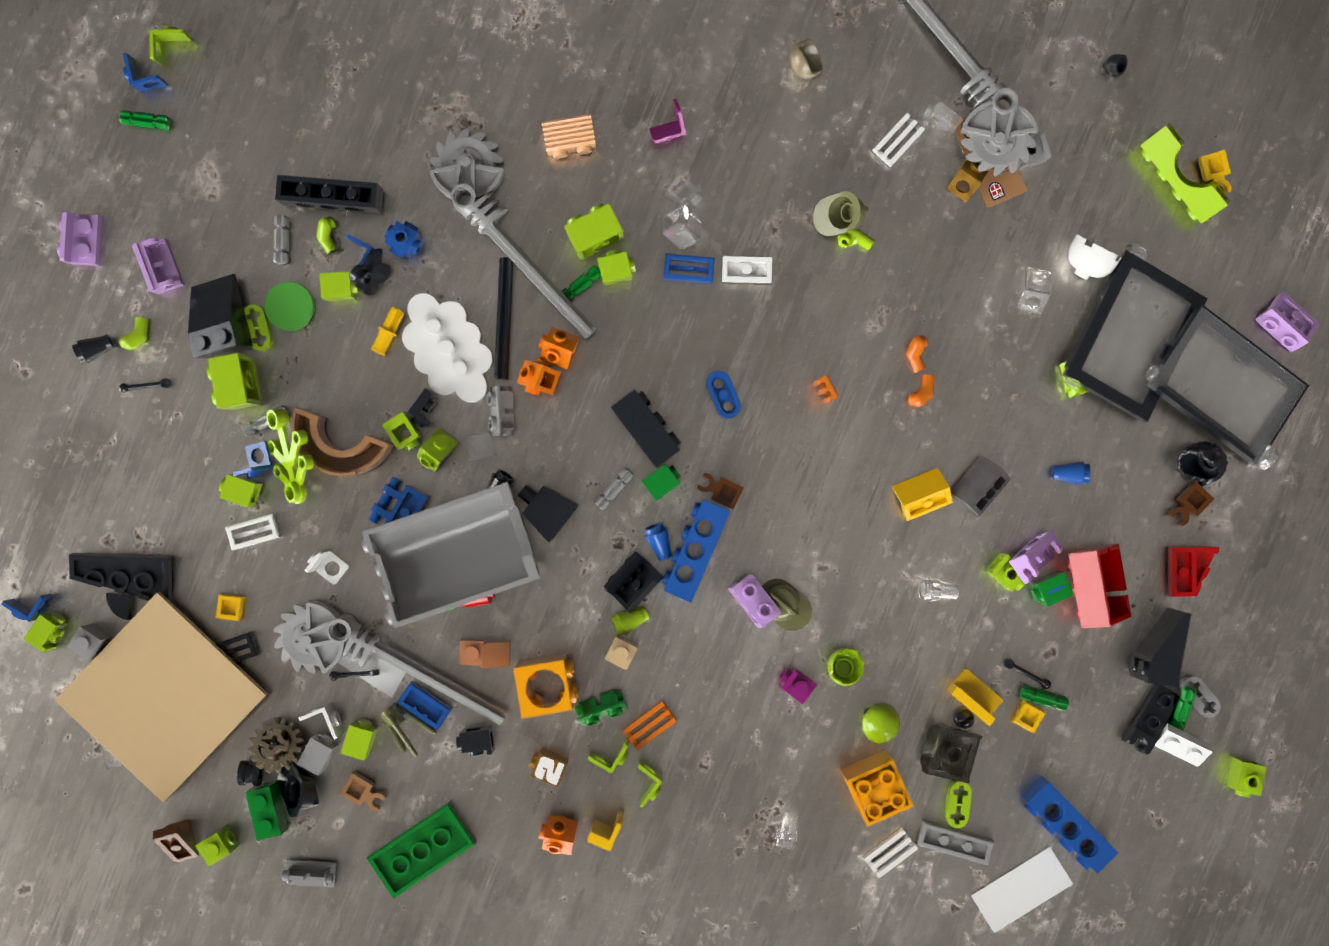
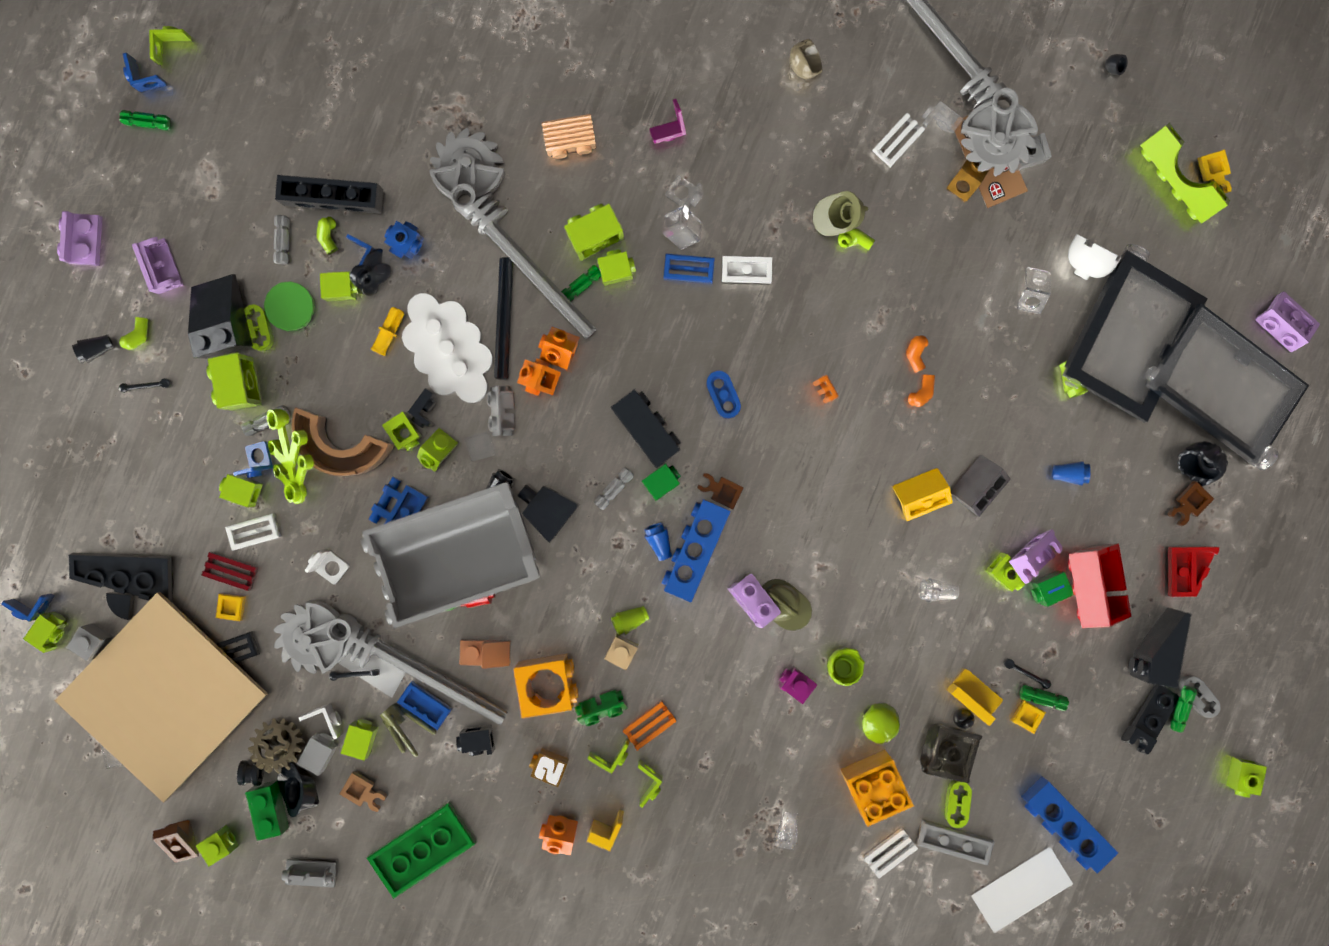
black bracket [603,552,664,613] -> none
white plate [1155,723,1213,766] -> none
none -> dark red tile [201,552,258,591]

